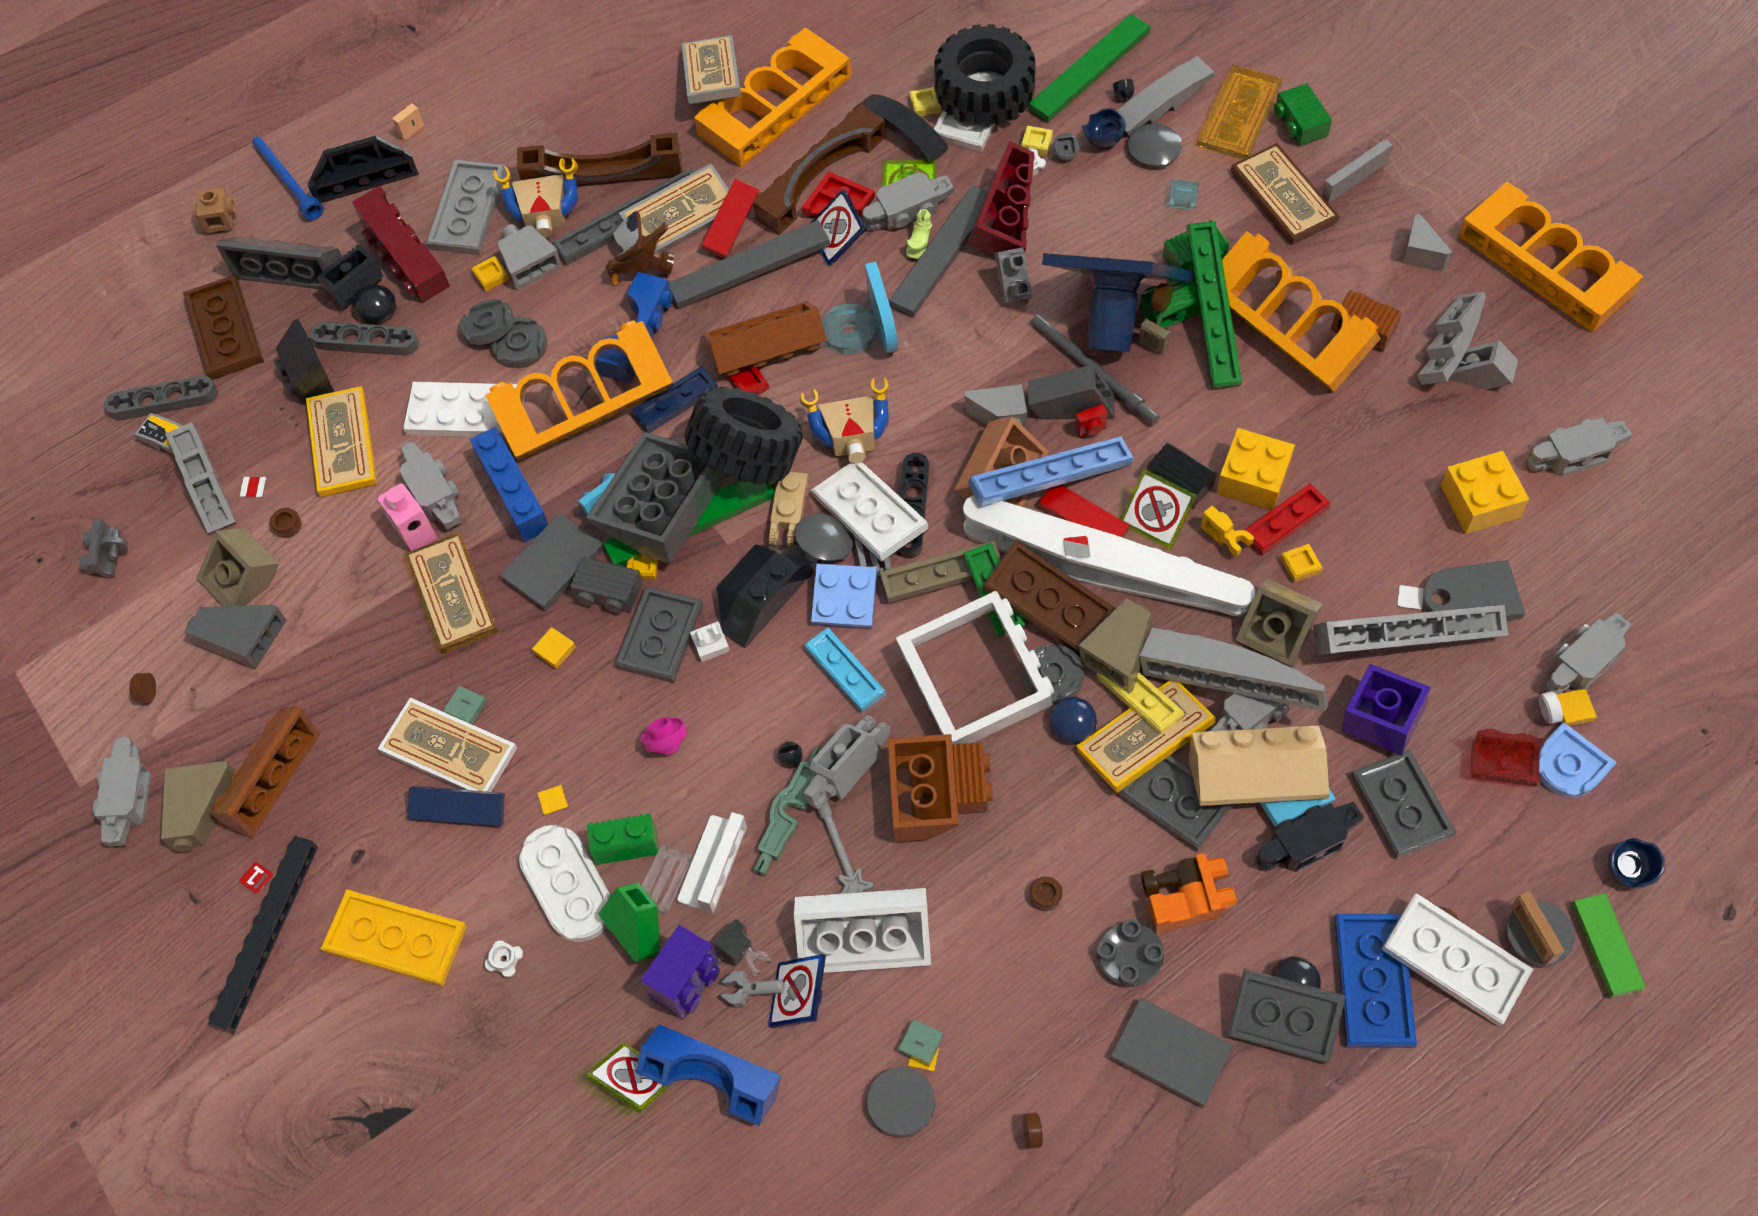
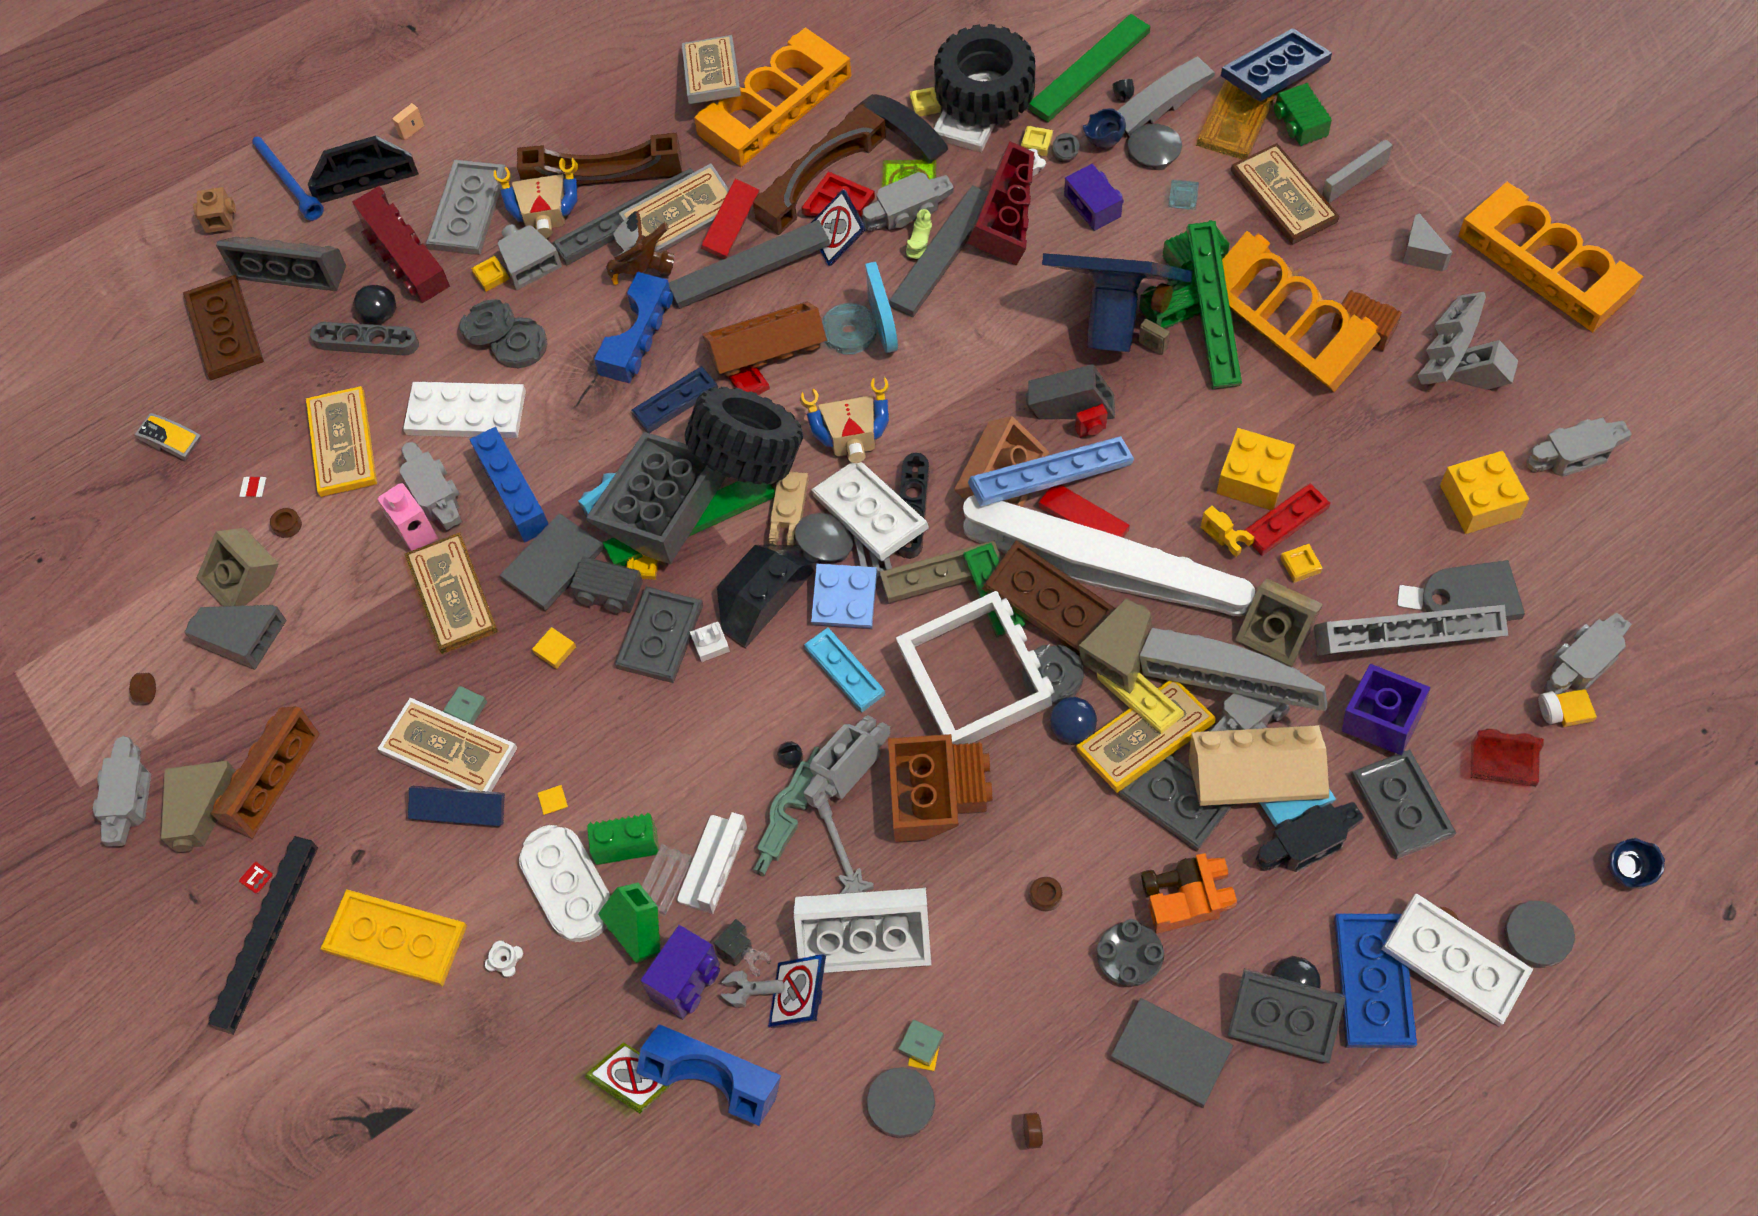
flat silver hips [79,518,128,579] -> none
dark grey beam [104,376,218,420] -> none
light grey slope [165,422,236,534] -> none
black slope [275,319,334,405] -> none
black brick [317,244,383,309] -> none
light orange fence [485,320,673,461] -> none
dark pink plate [641,717,687,755] -> none
light grey slope [964,384,1027,429] -> none
flat silver hips [995,248,1032,303] -> none
dark grey bar [1031,315,1160,425] -> none
light grey sticker [1063,536,1090,559] -> none
piece [1120,469,1197,549] -> none
black brick [1146,442,1217,509] -> none
medium nougat tile [1511,891,1565,965] -> none
light blue tile [1535,722,1617,797] -> none
bright green tile [1571,893,1646,999] -> none
none -> dark purple brick [1064,163,1124,231]
none -> dark blue plate [1220,28,1332,102]

